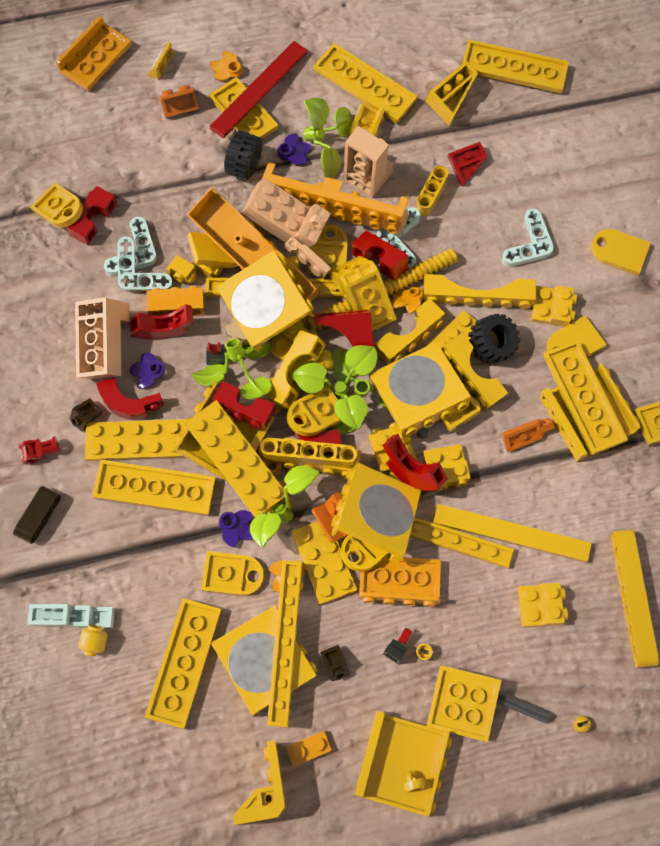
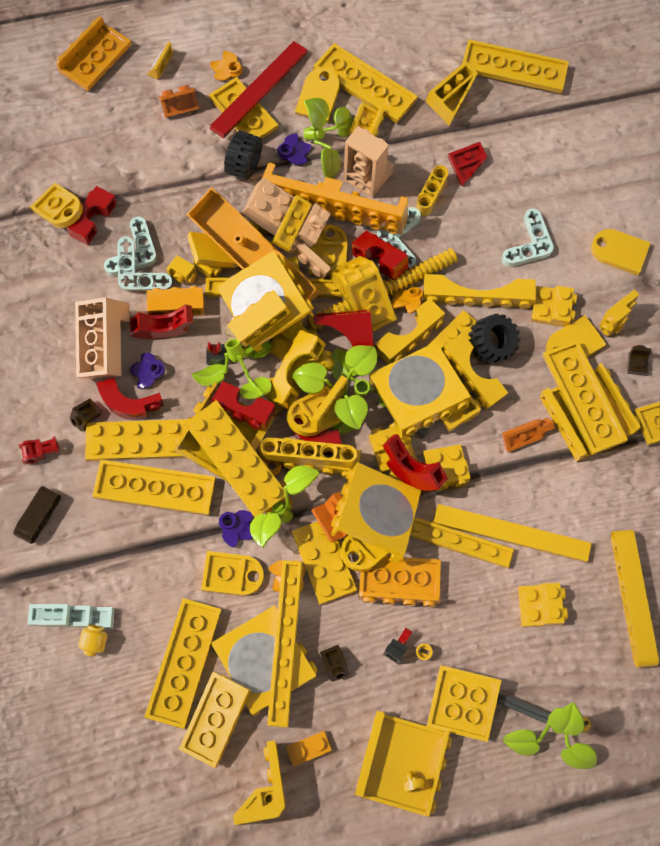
none -> yellow plate [179,671,251,768]
none -> yellow brick [228,290,291,347]
none -> yellow tile [272,195,312,252]
none -> yellow tile [295,68,340,123]
none -> yellow tile [311,375,348,430]
none -> lime plant [503,702,597,769]
none -> yellow plate [599,289,640,336]
none -> dark brown bracket [627,345,651,376]

